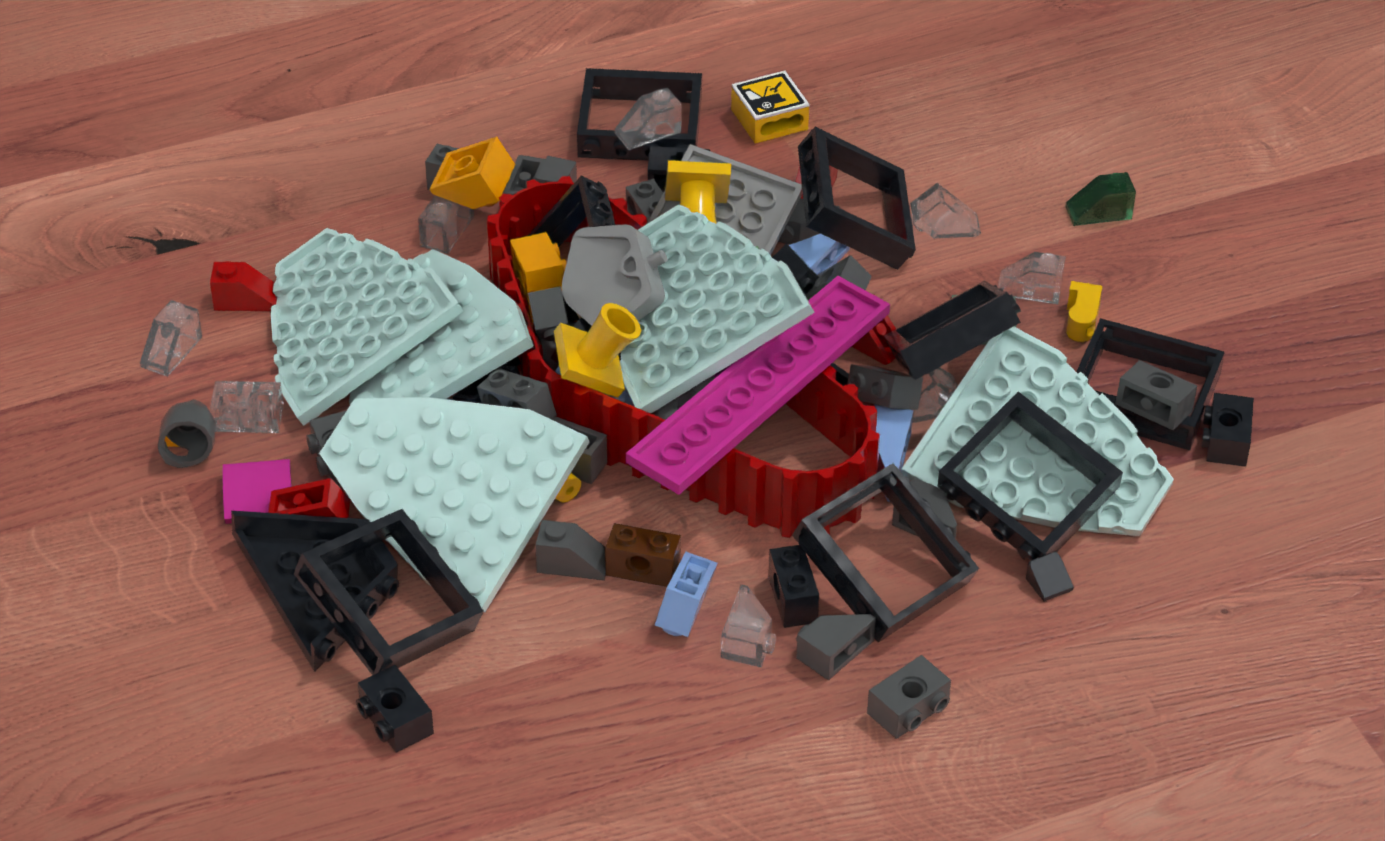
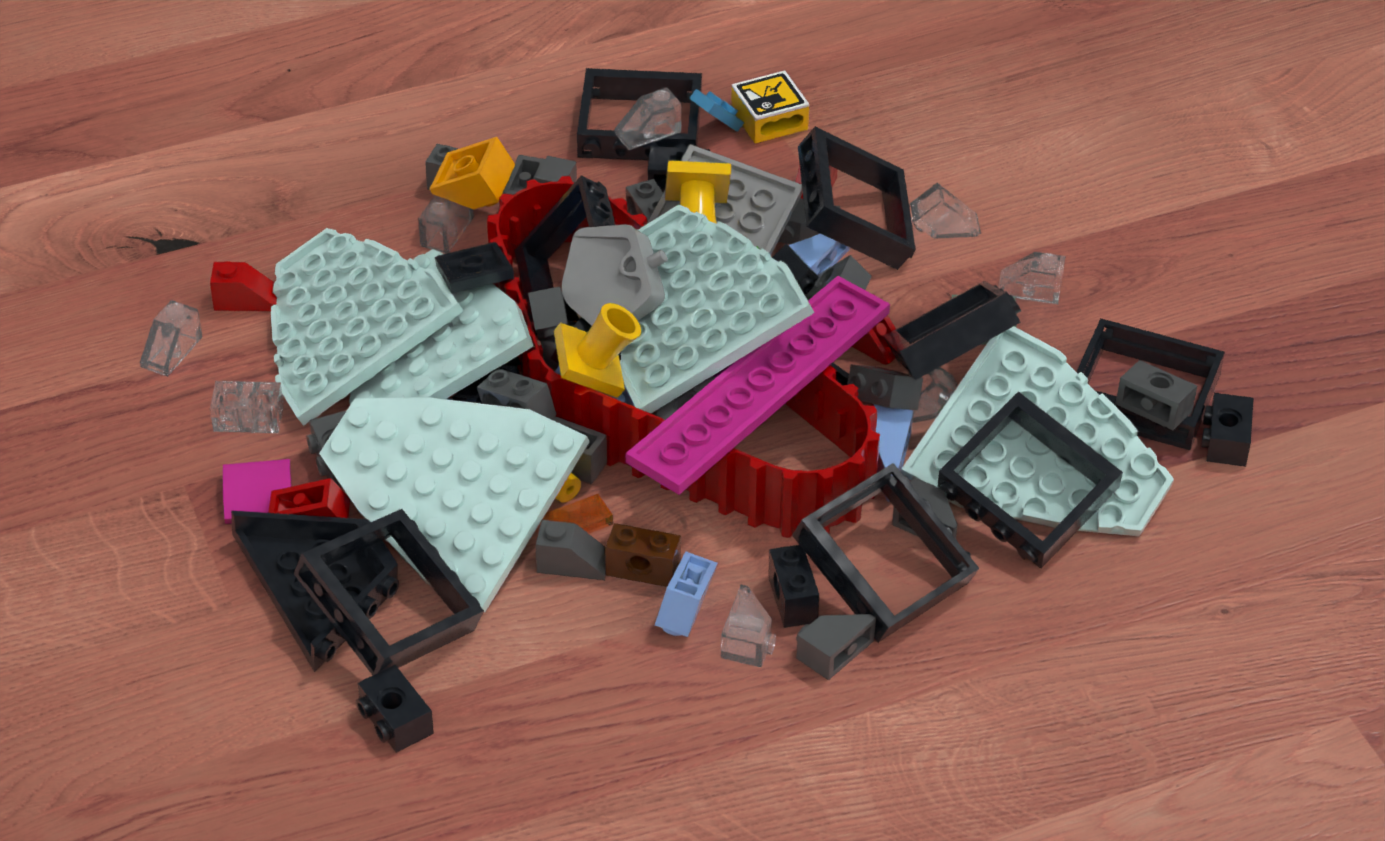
dark grey piece [158,399,216,468] -> none
light orange slope [510,232,567,322] -> none
dark grey brick [867,655,951,739] -> none
black slope [1026,551,1074,601] -> none
clear green slope [1065,172,1136,226] -> none
yellow leg [1066,281,1102,342] -> none
none -> black plate [435,242,514,293]
none -> clear orange plate [538,494,613,534]
none -> dark azure plate [690,89,744,132]

